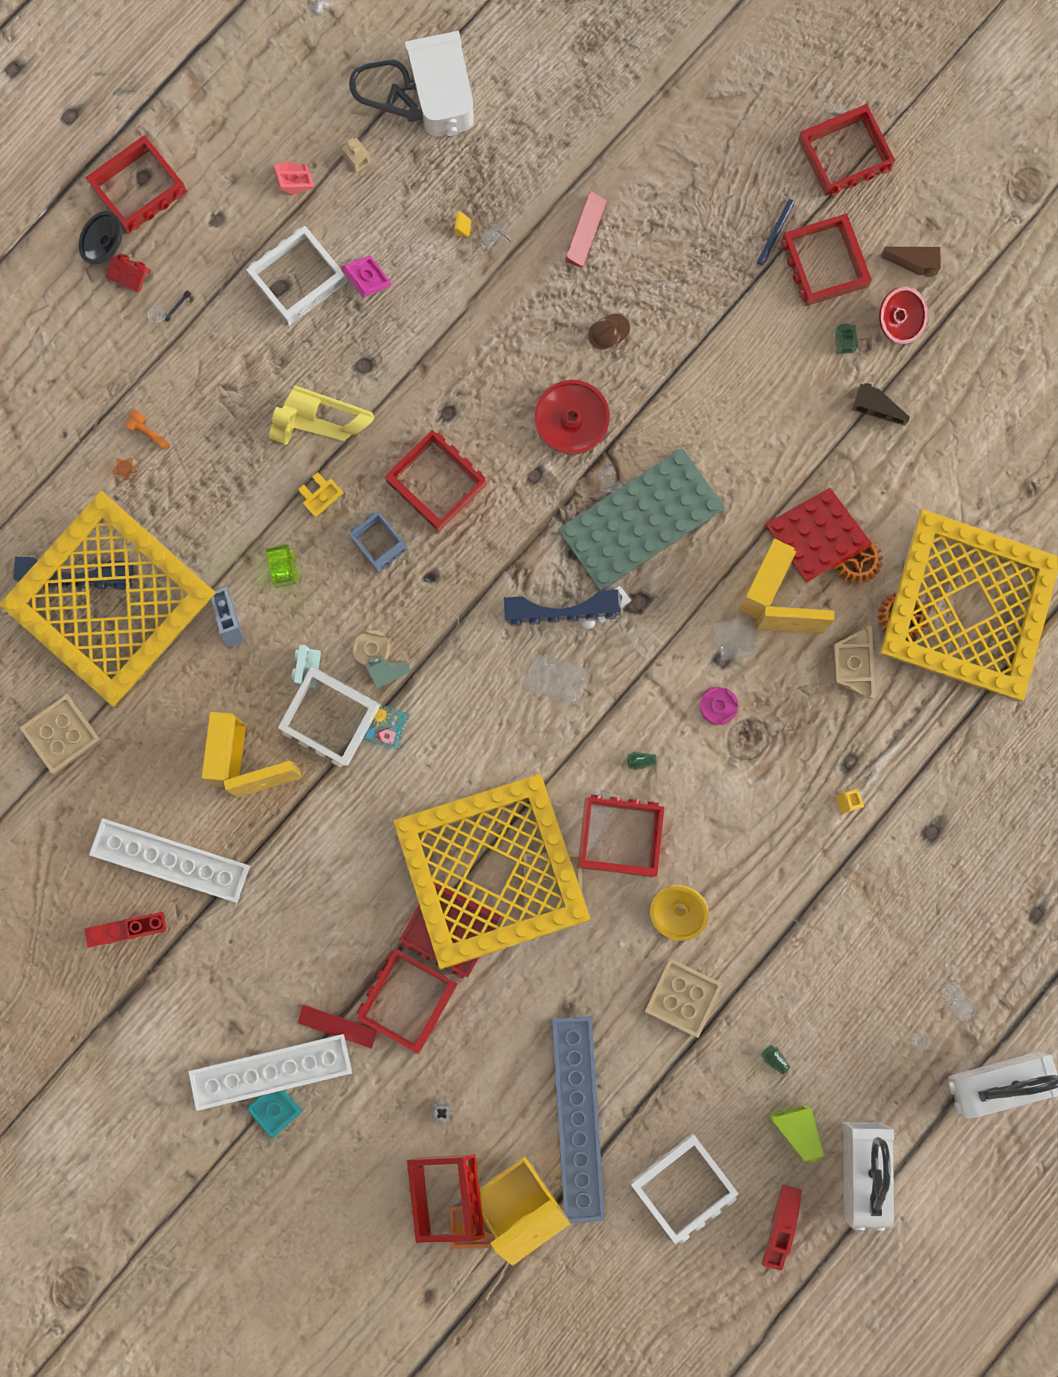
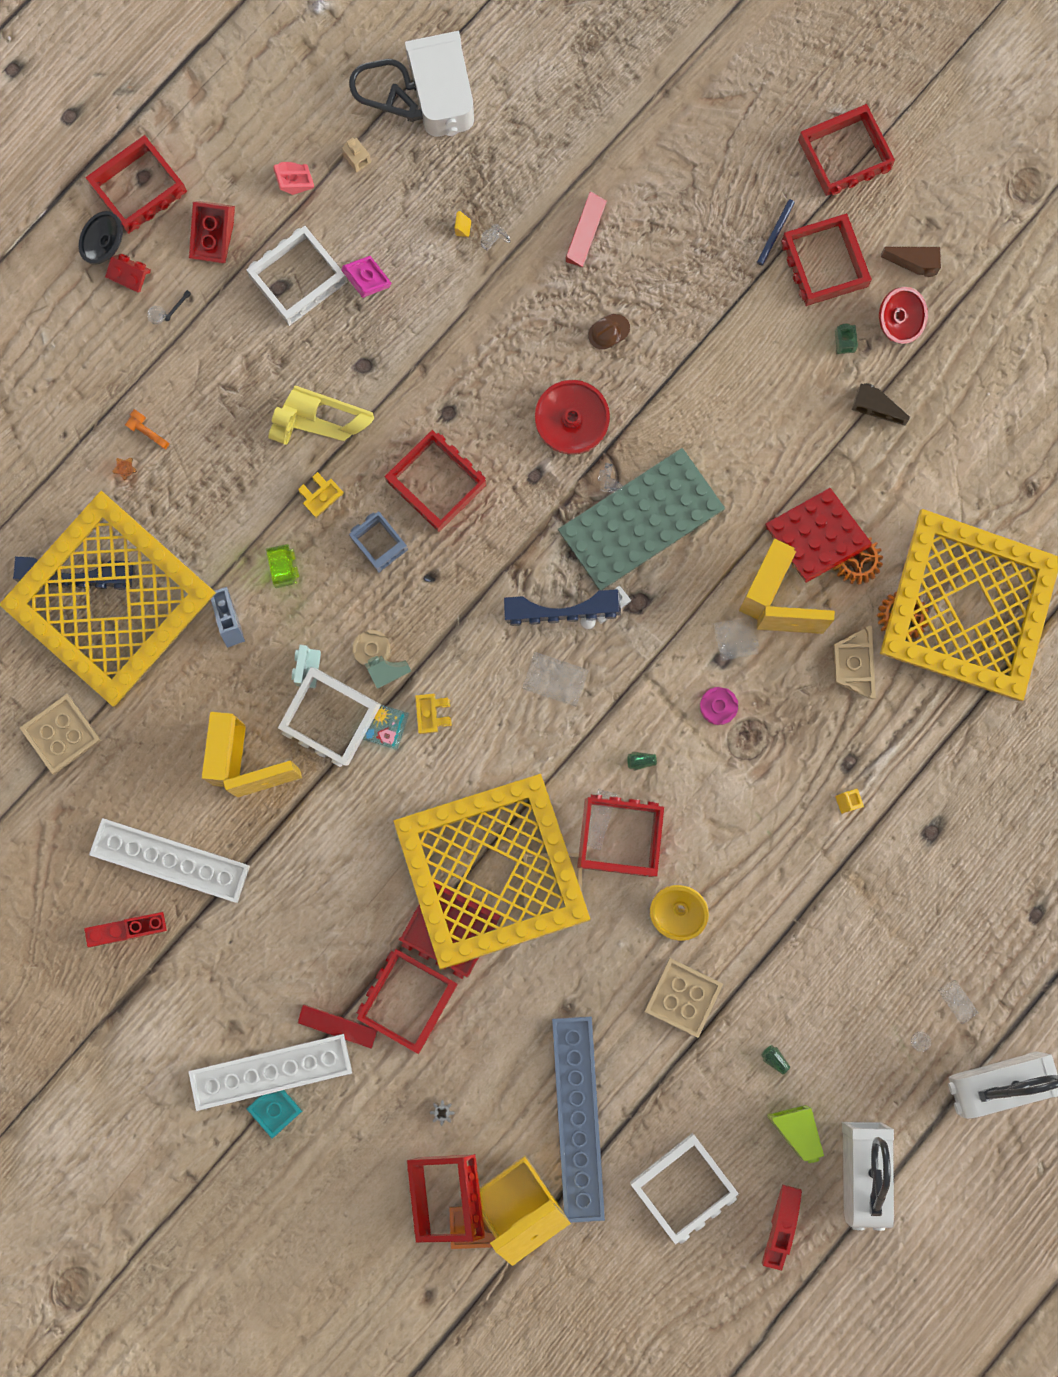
none -> red slope [189,201,235,263]
none -> yellow plate [415,693,452,734]

